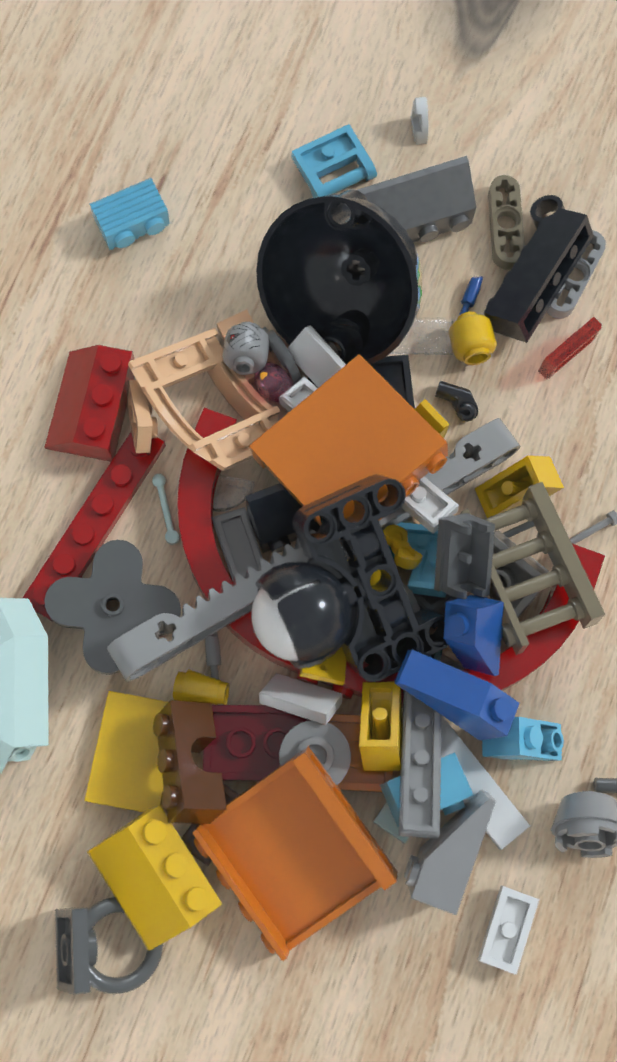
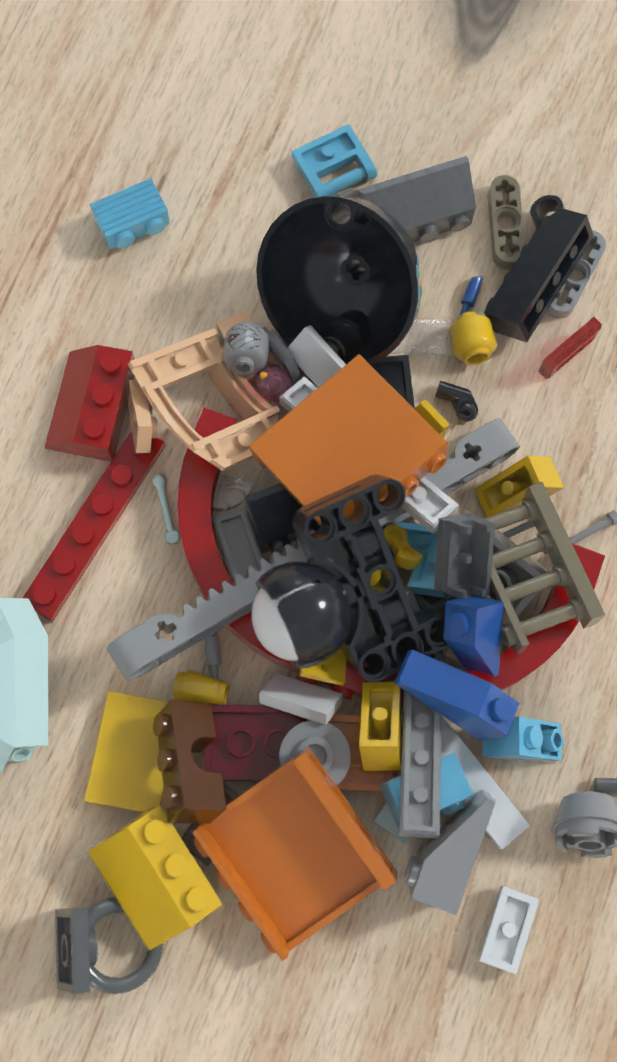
dark grey plant [45,540,181,675] -> none
white tile [411,97,428,145] -> none

